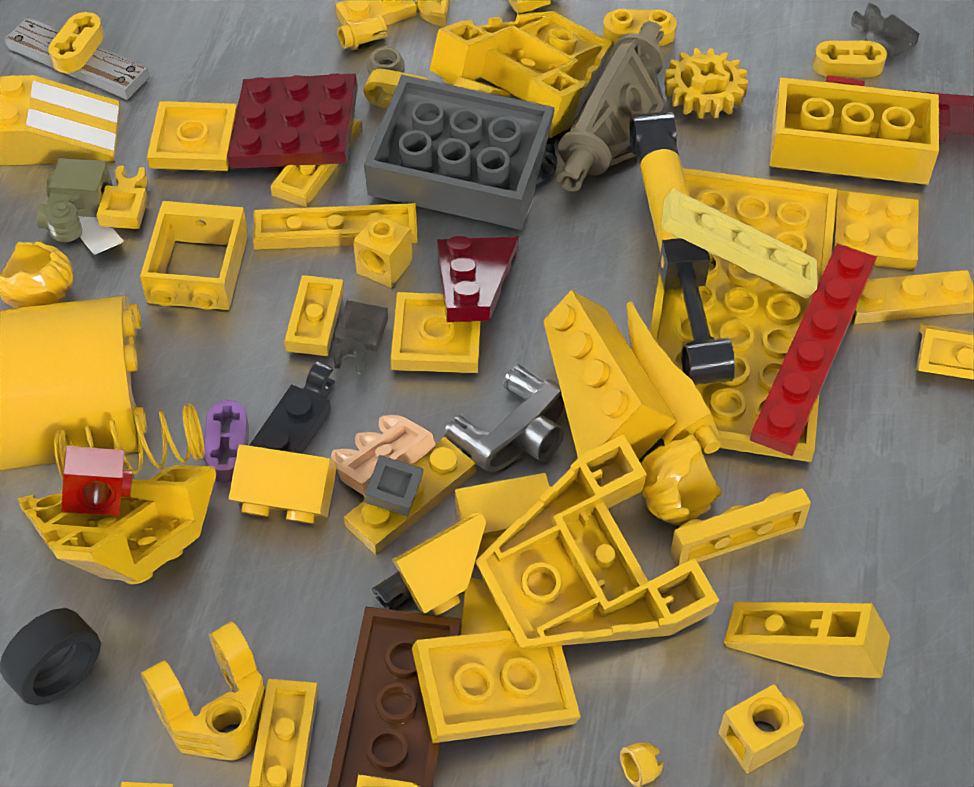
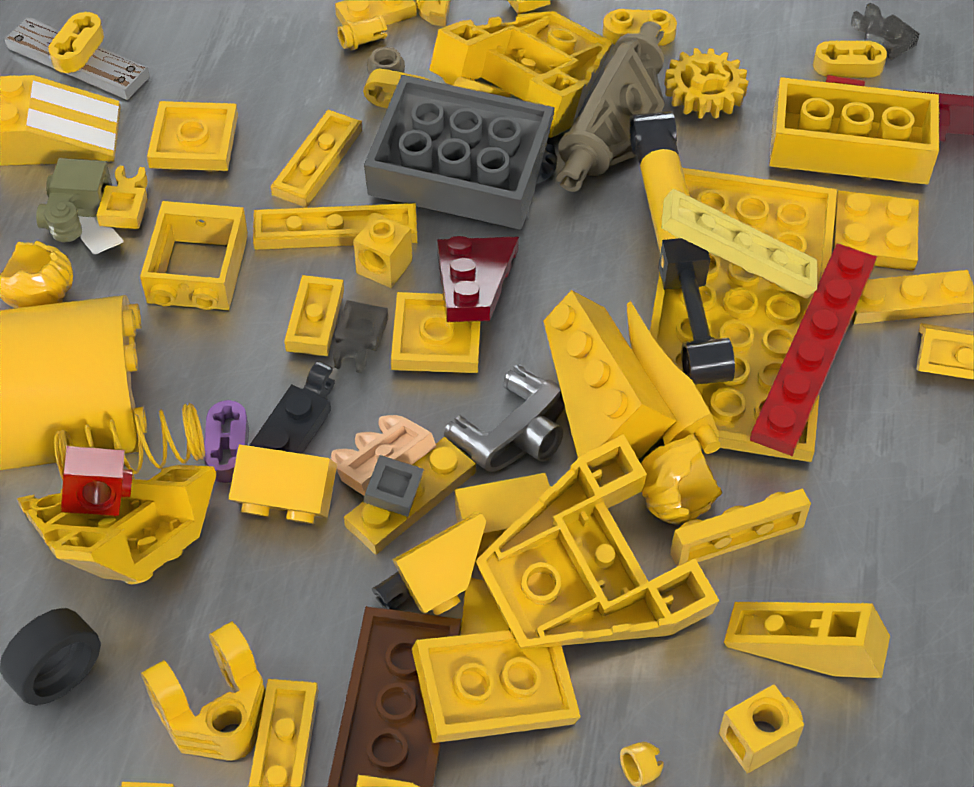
dark red plate [227,73,358,169] -> none

